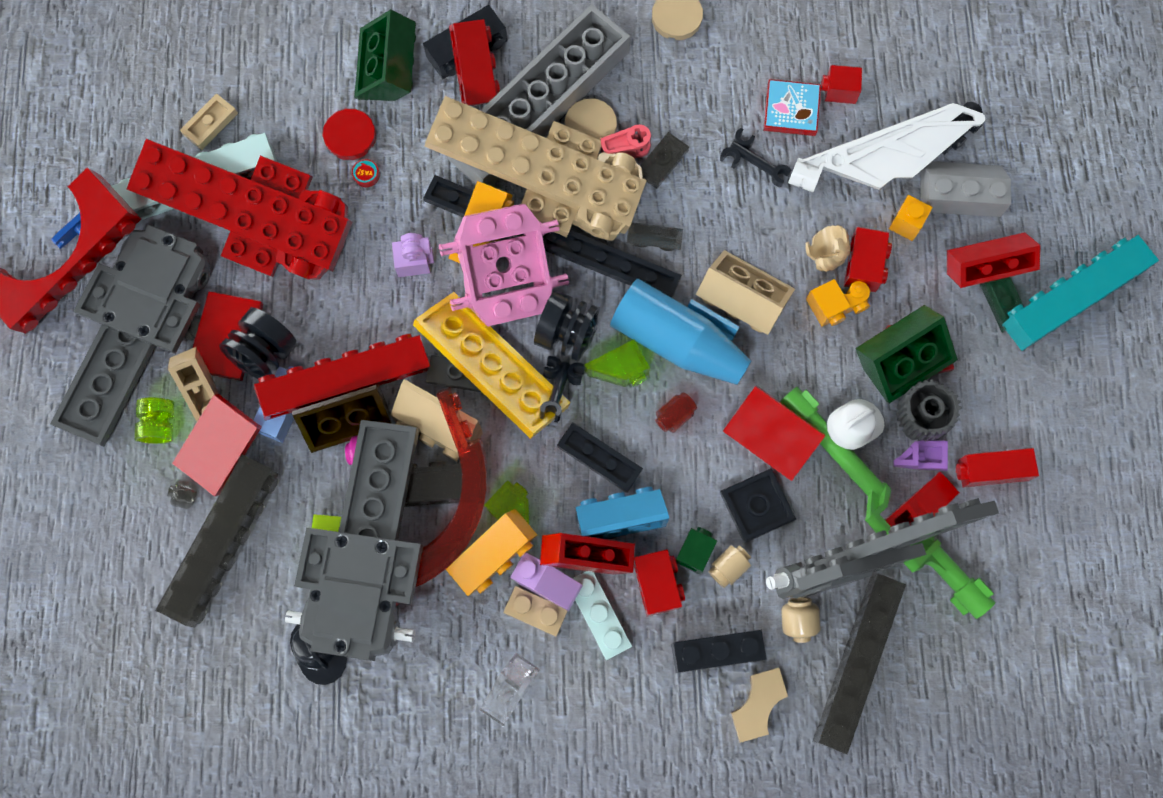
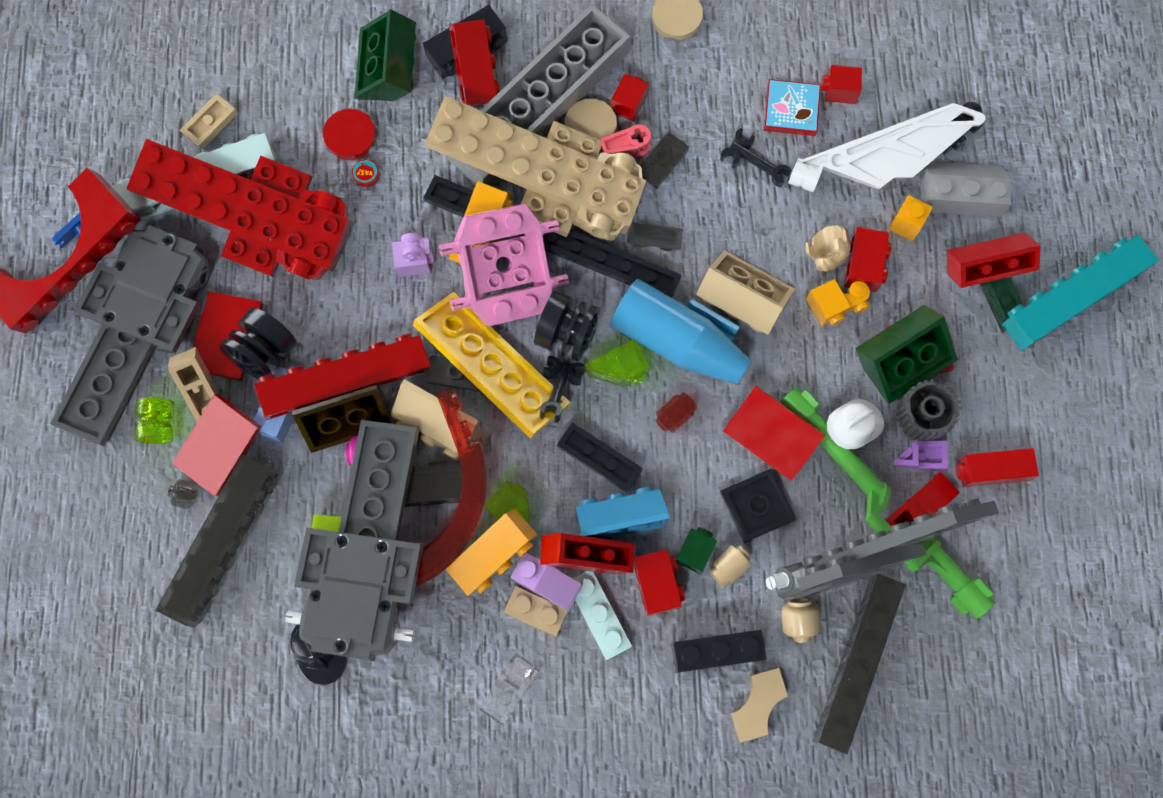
none -> red brick [611,73,648,122]

